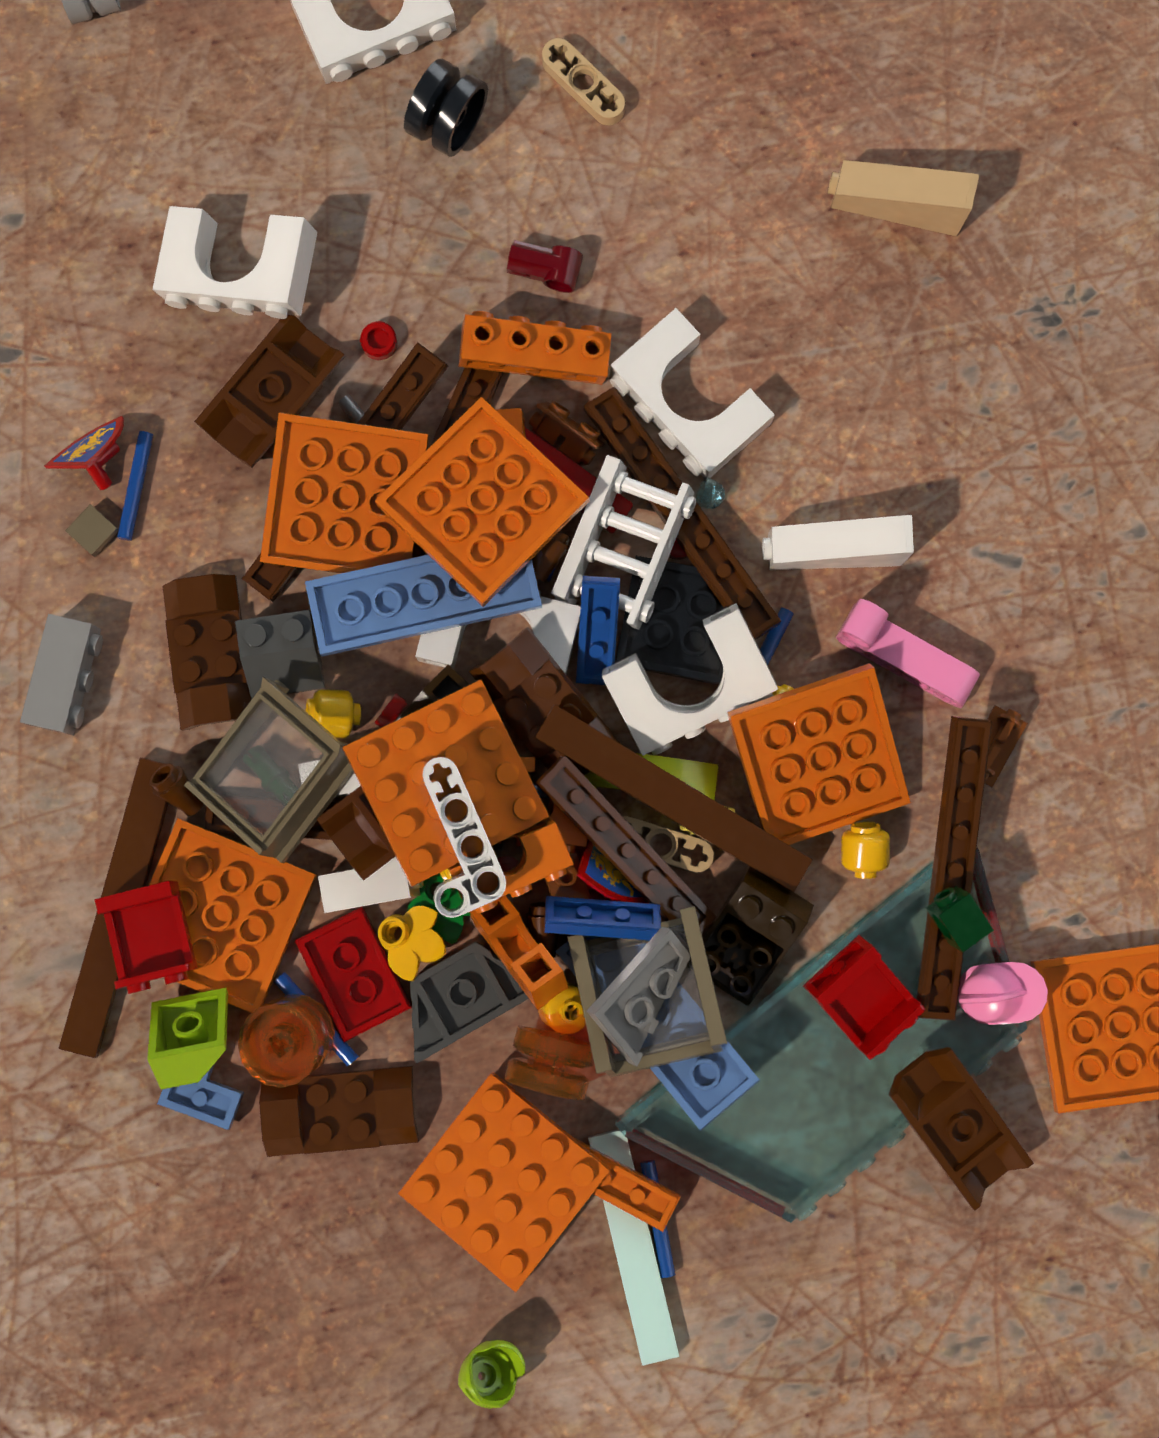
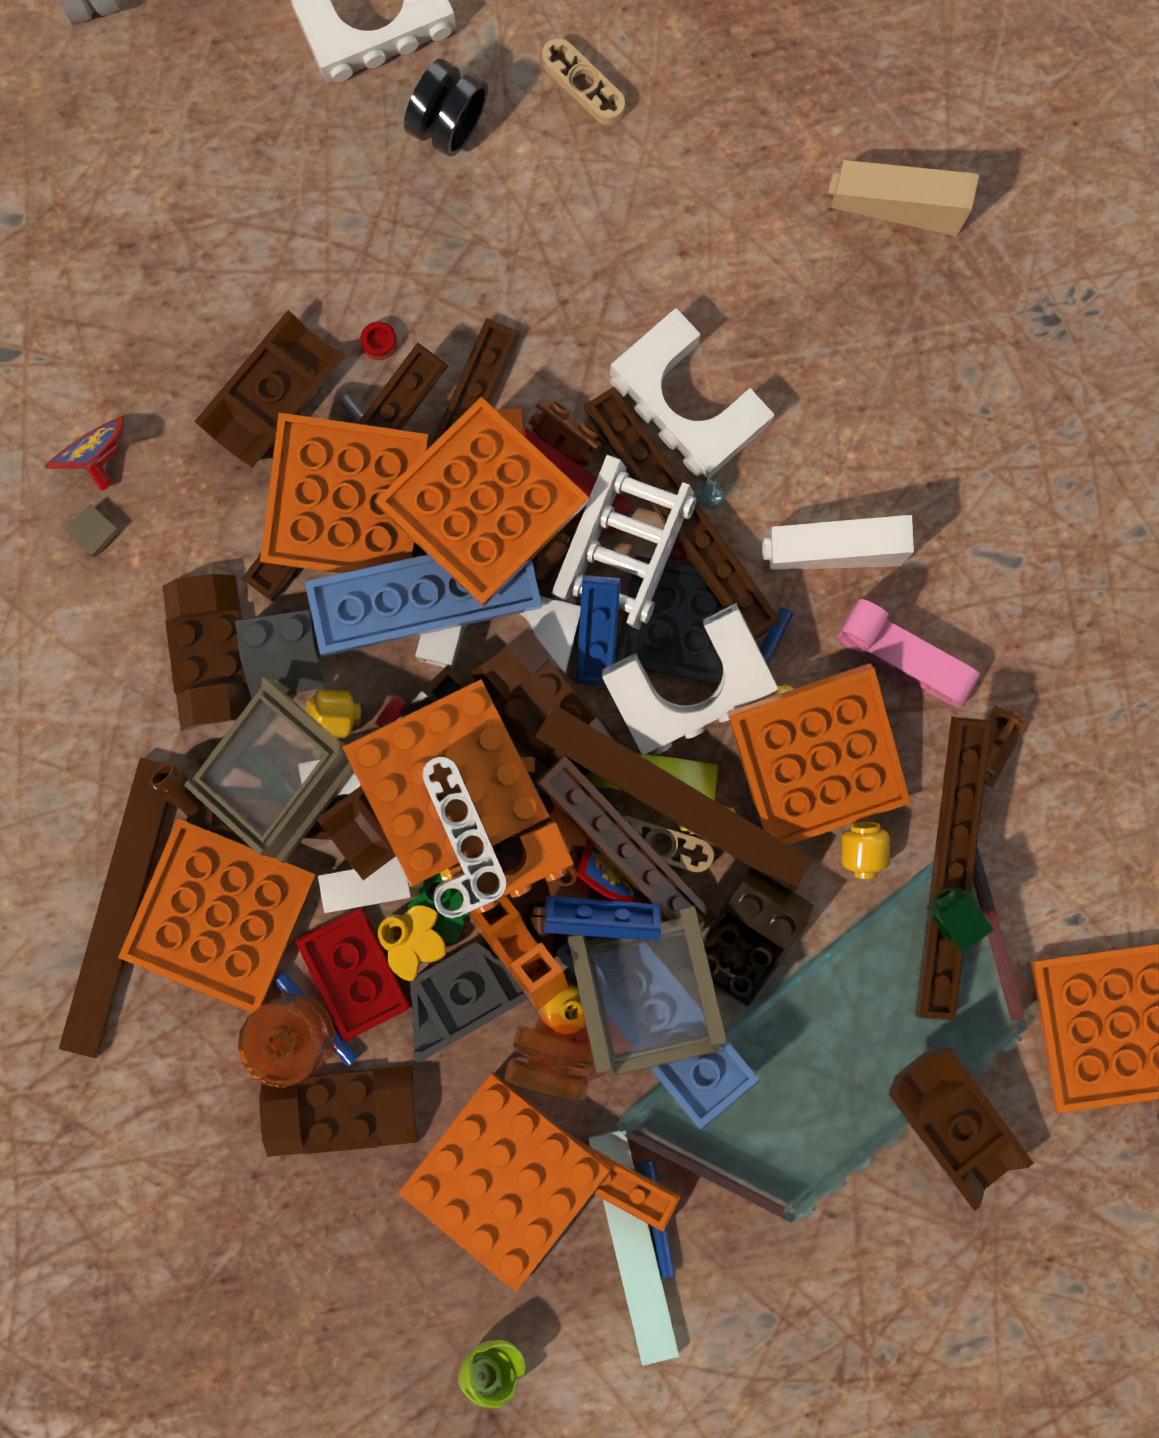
light grey brick [20,614,103,736] -> none
red panel [94,880,198,994] -> none
blue bar [117,431,153,541] -> none
lime slope [147,988,228,1090] -> none
white arch [152,206,317,319] -> none
medium blue plate [157,1064,244,1130] -> none
orange brick [458,311,612,385] -> none
dark red piece [506,240,583,293] -> none
light grey wing [587,927,691,1067] -> none
red panel [803,935,926,1060] -> none
bright pink piece [958,962,1048,1025] -> none

